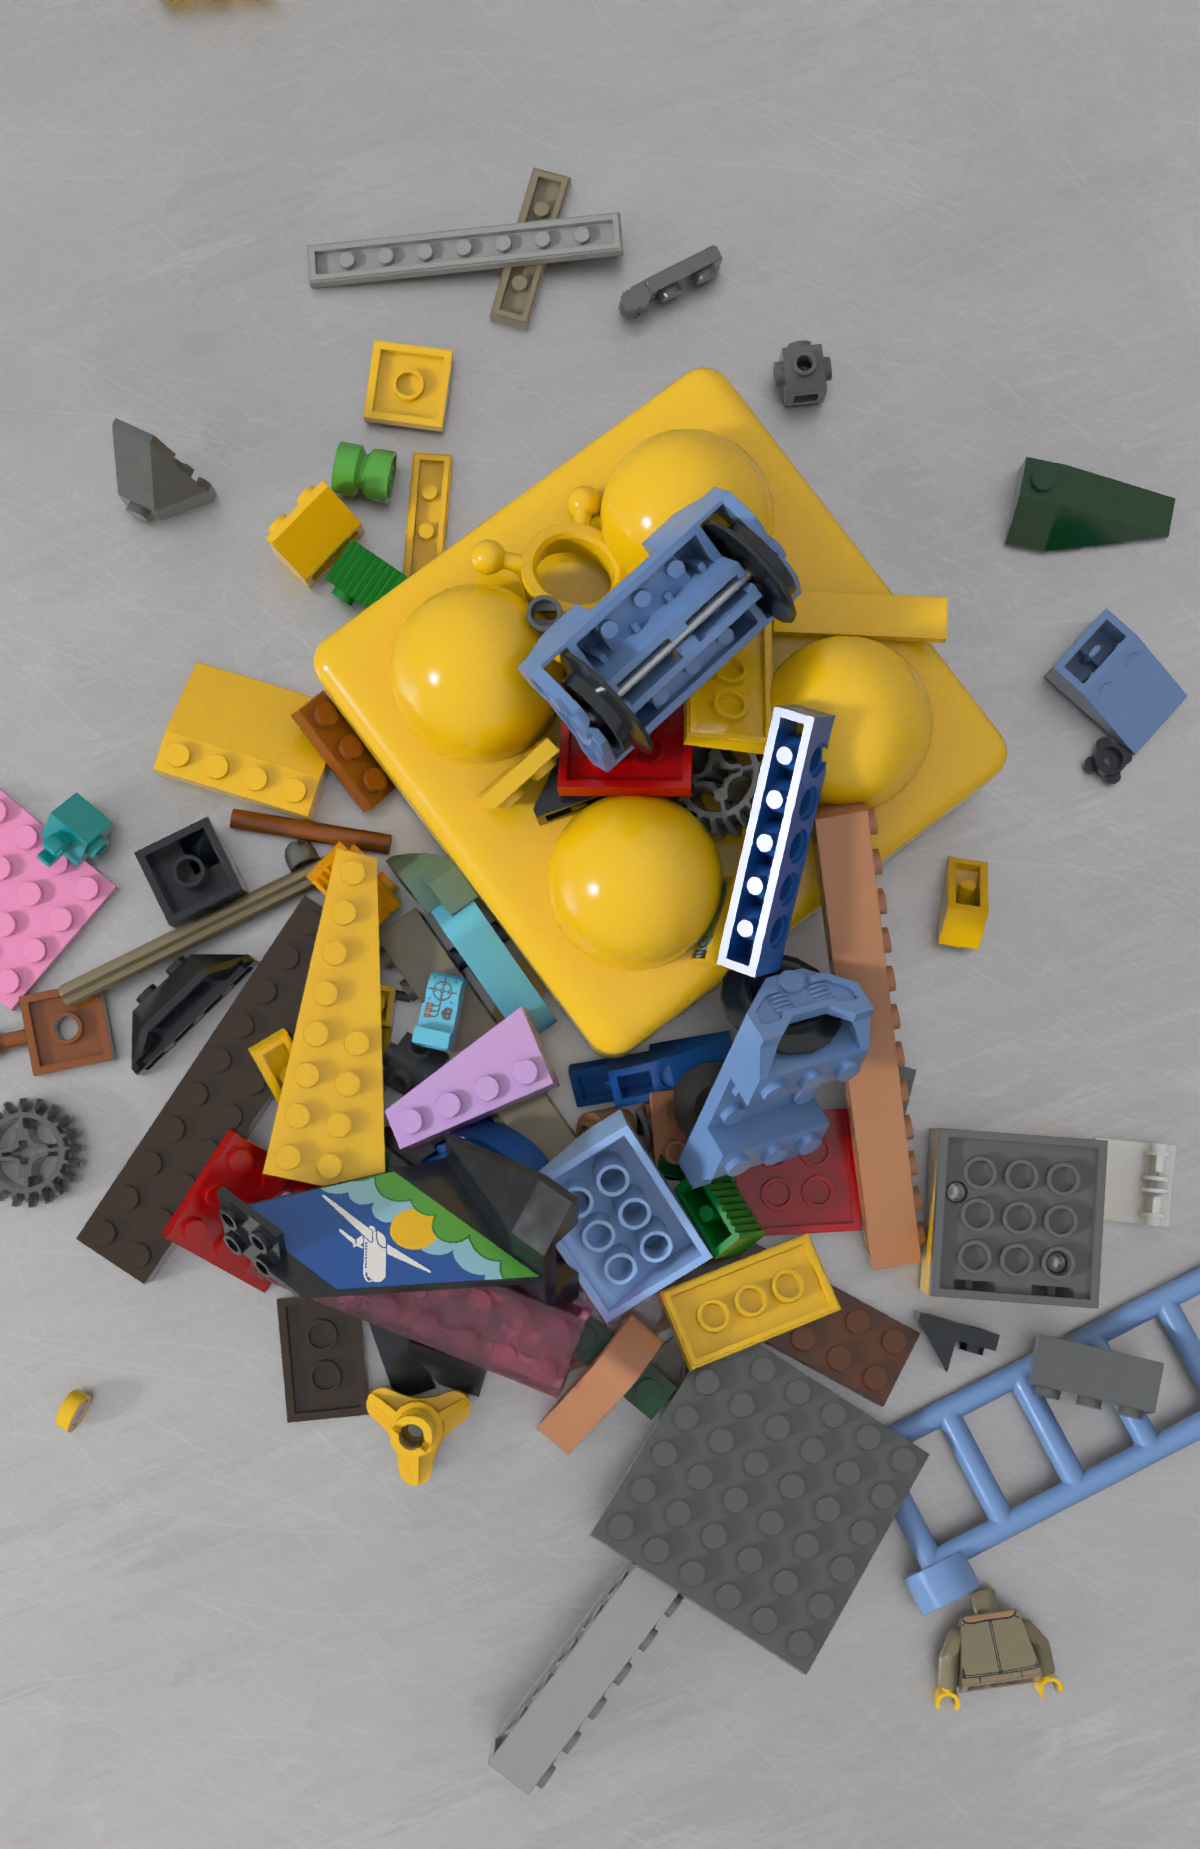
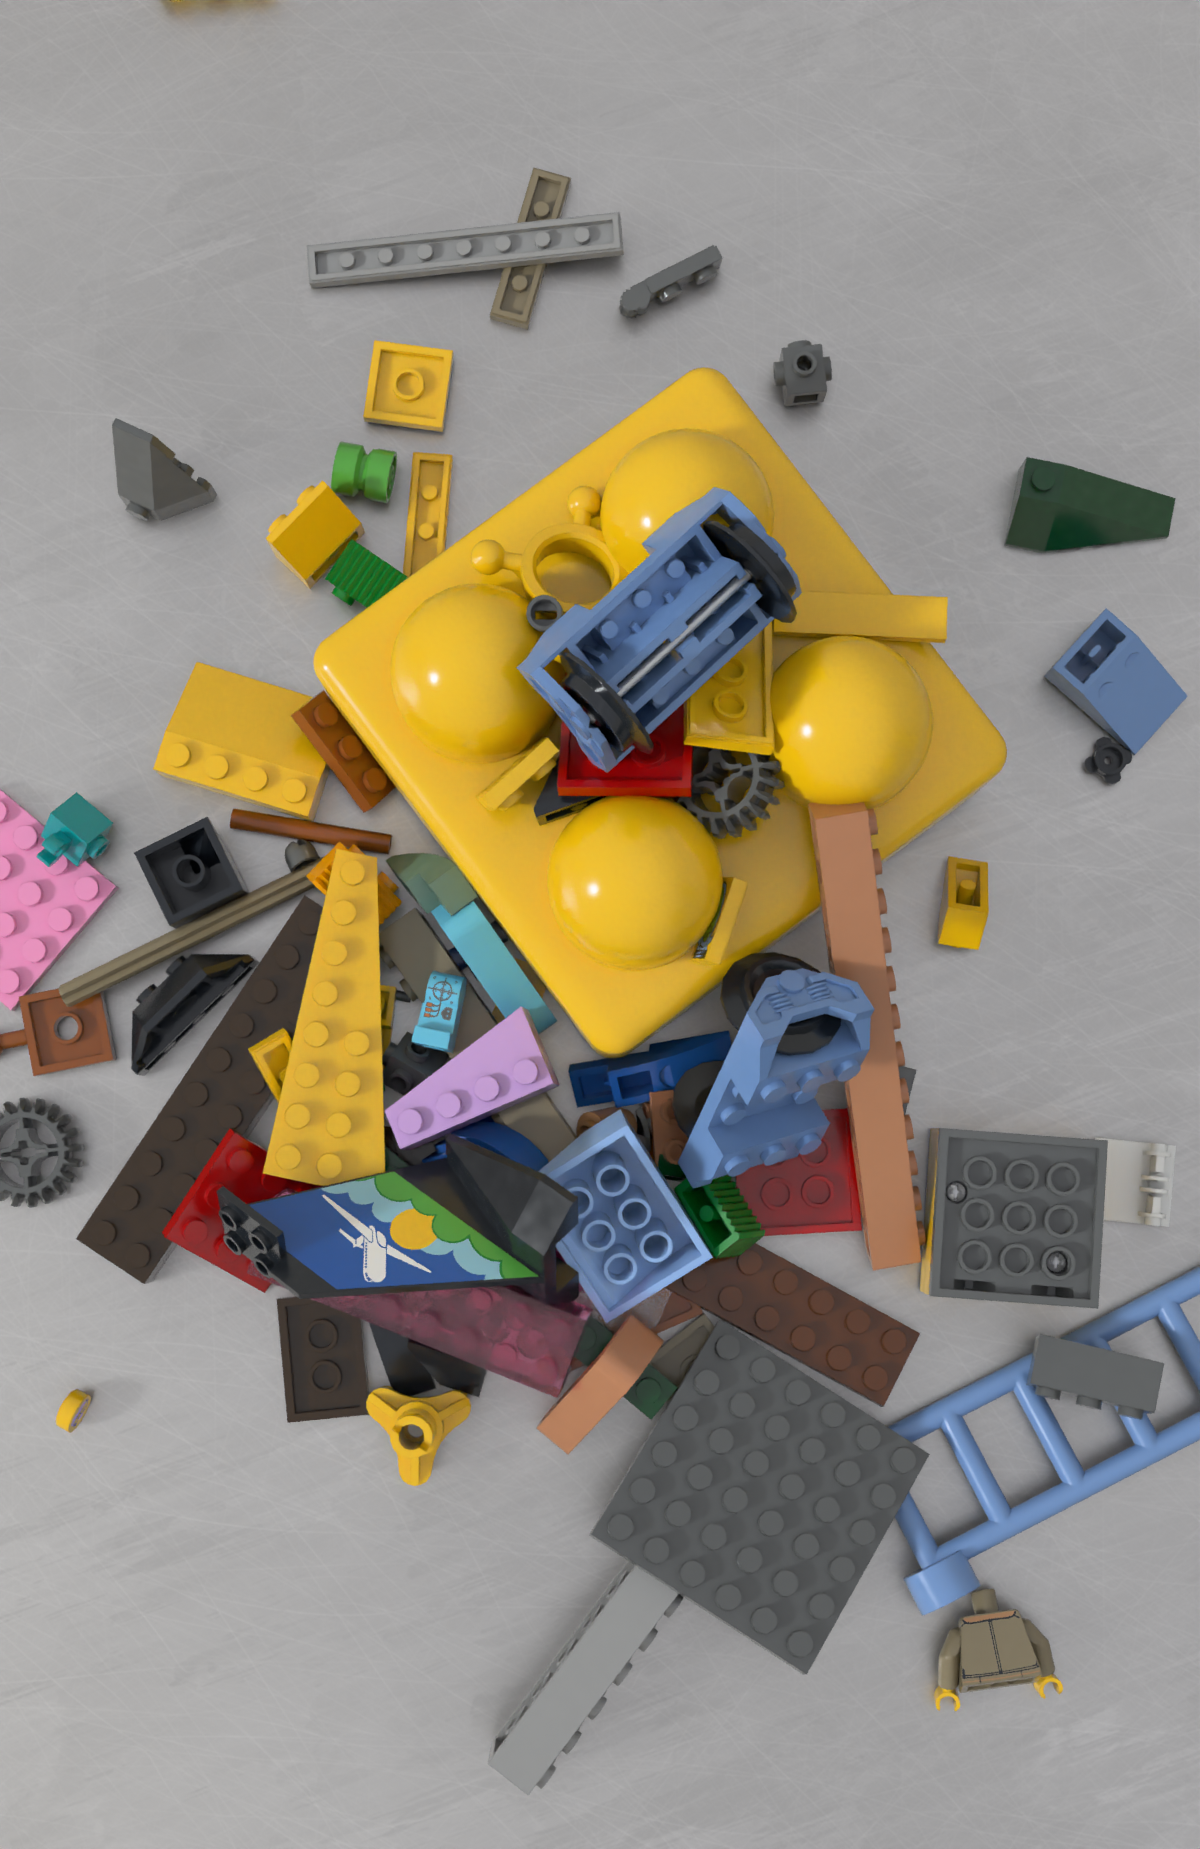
yellow tile [657,1233,841,1372] -> none
blue brick [717,704,835,978] -> none
black slope [913,1310,1000,1372] -> none

